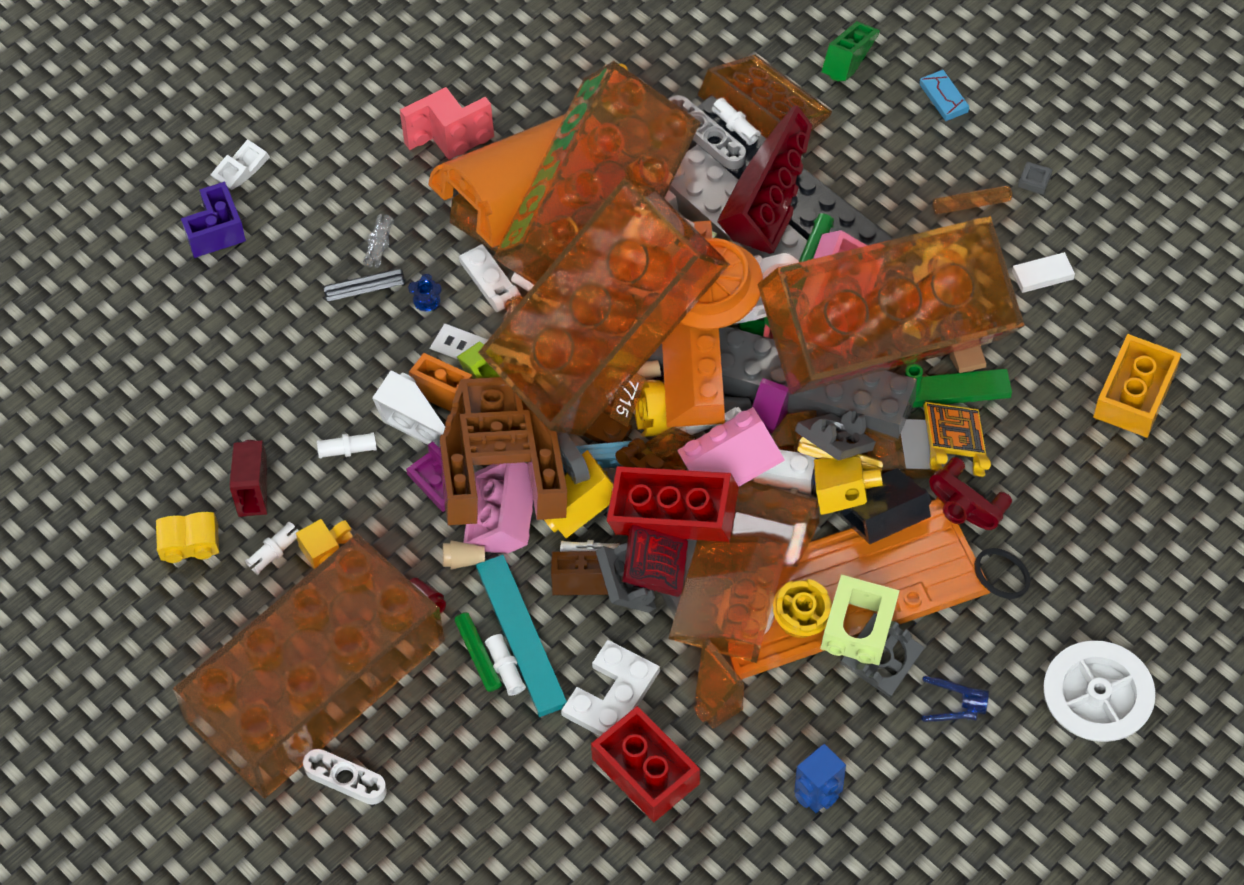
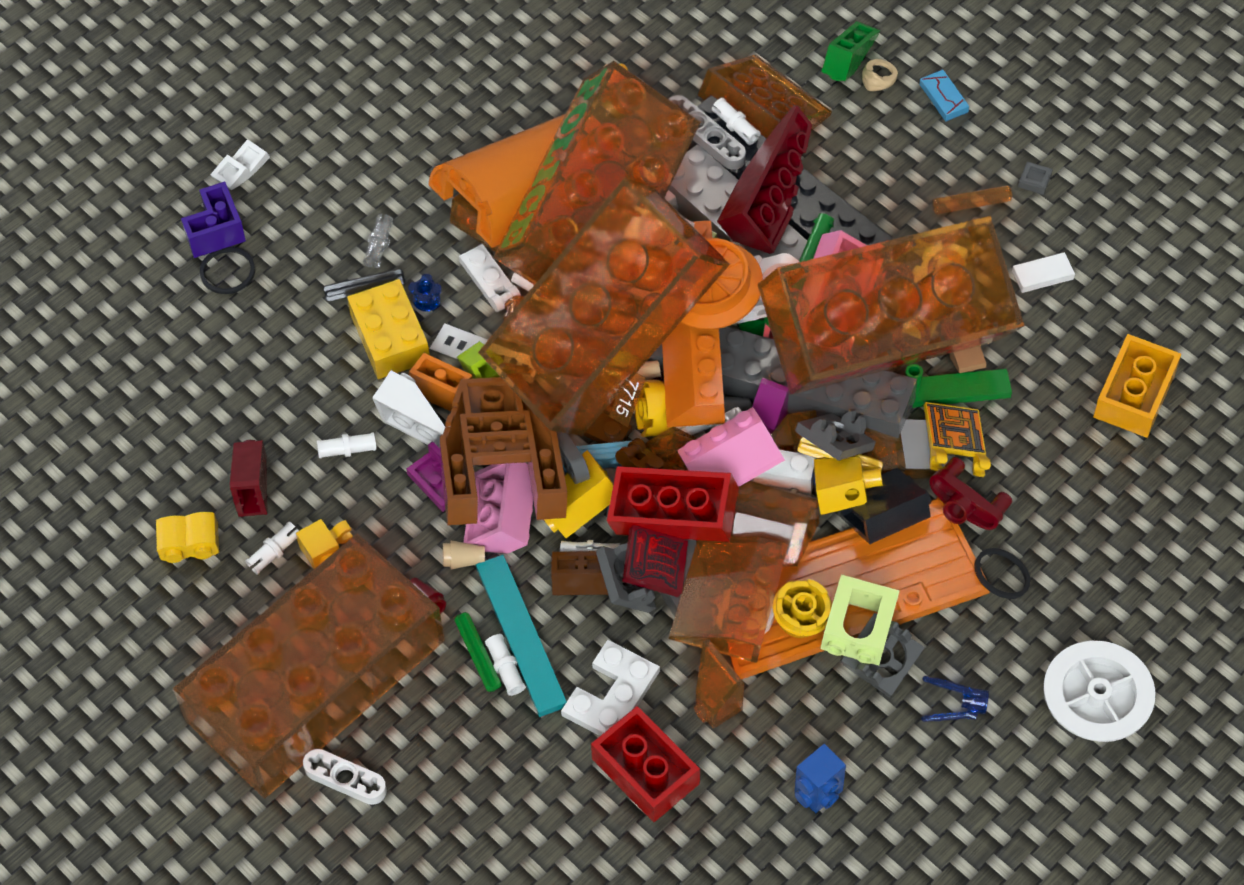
coral bracket [400,87,494,160] -> none
none -> black piece [200,247,255,294]
none -> yellow brick [347,279,430,380]
none -> tan piece [862,59,898,91]

